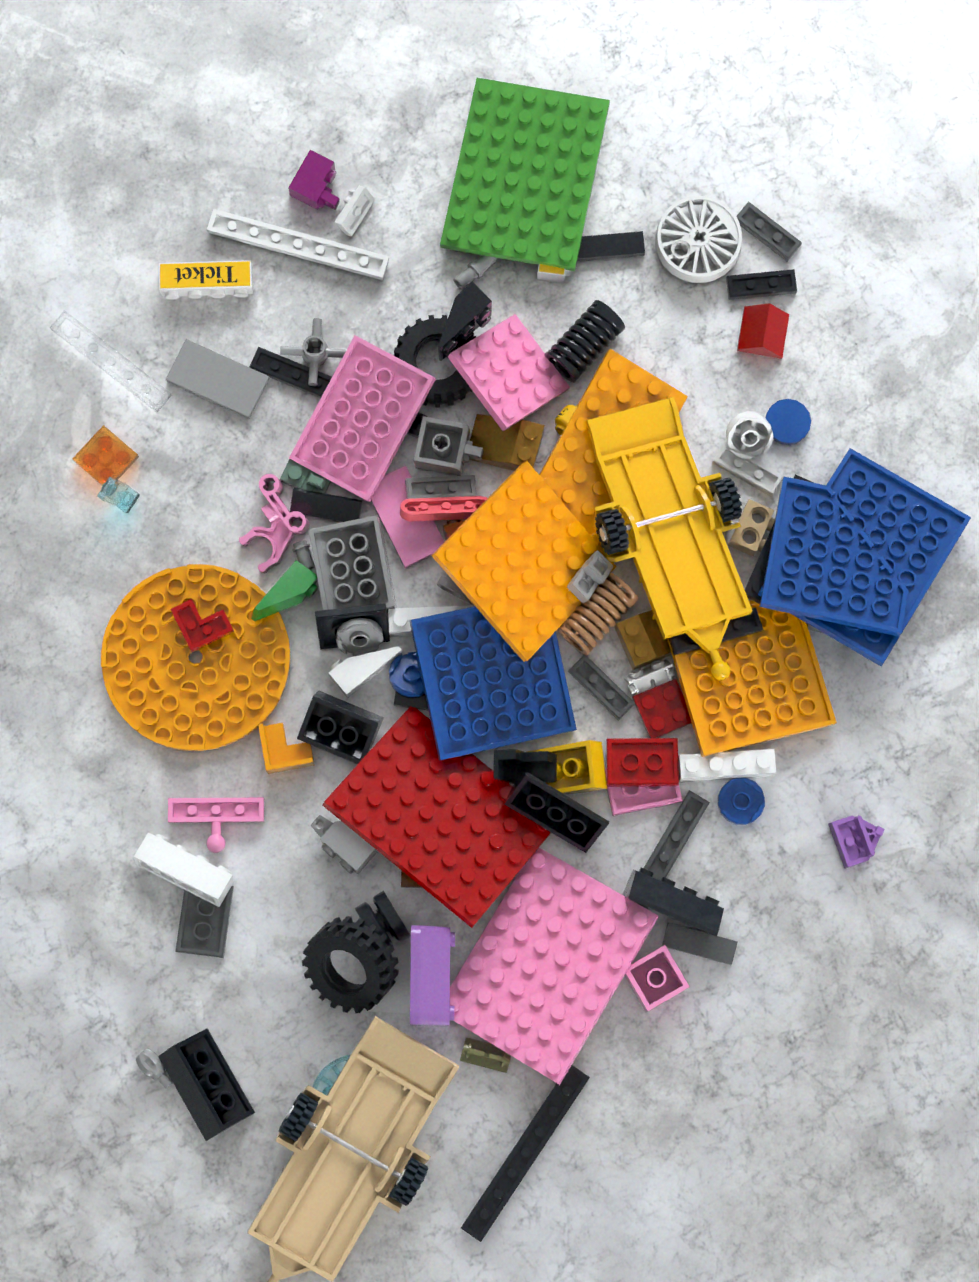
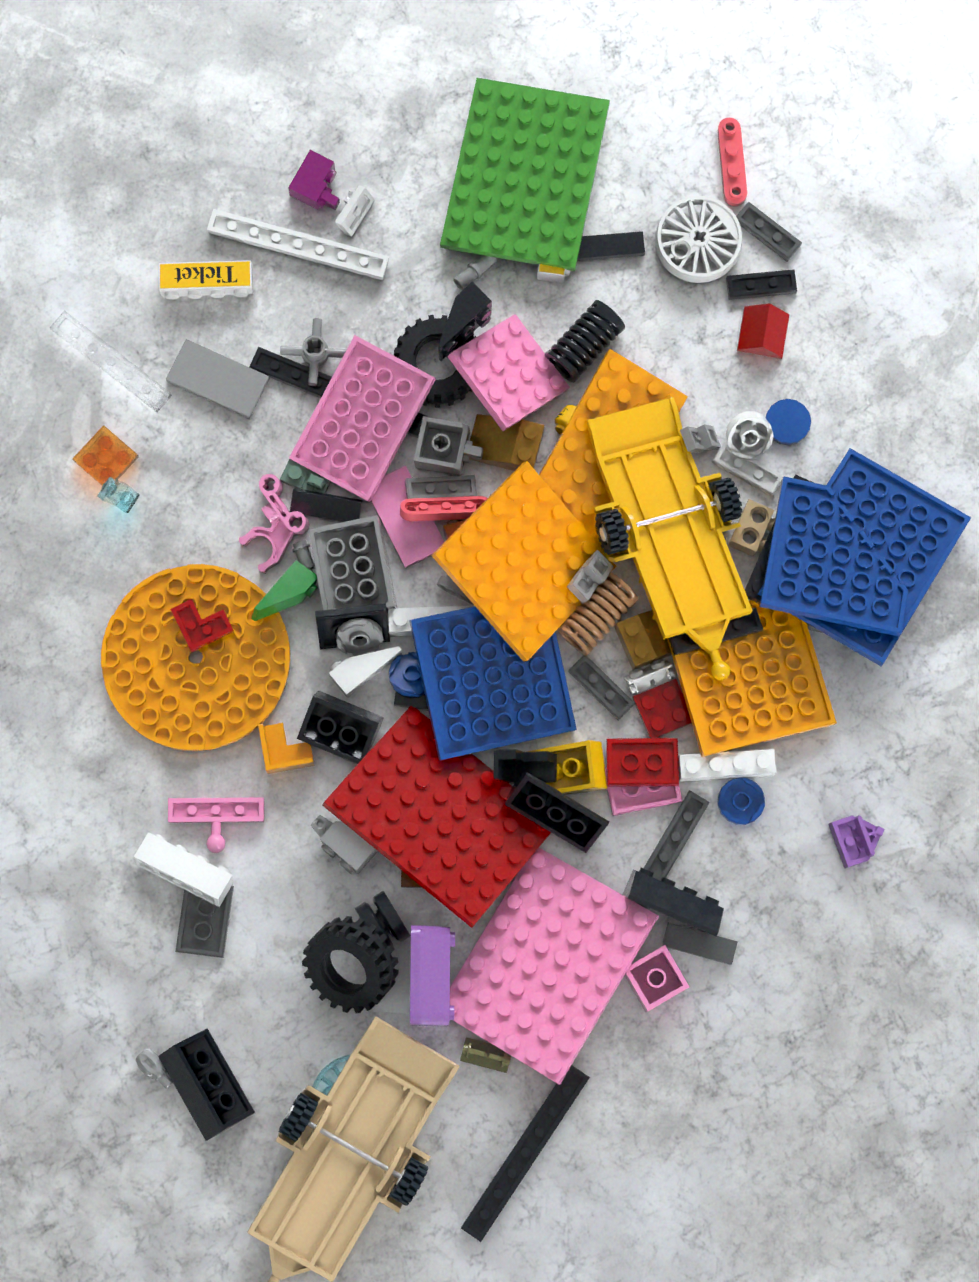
none -> light grey slope [680,424,721,452]
none -> coral plate [717,117,747,206]

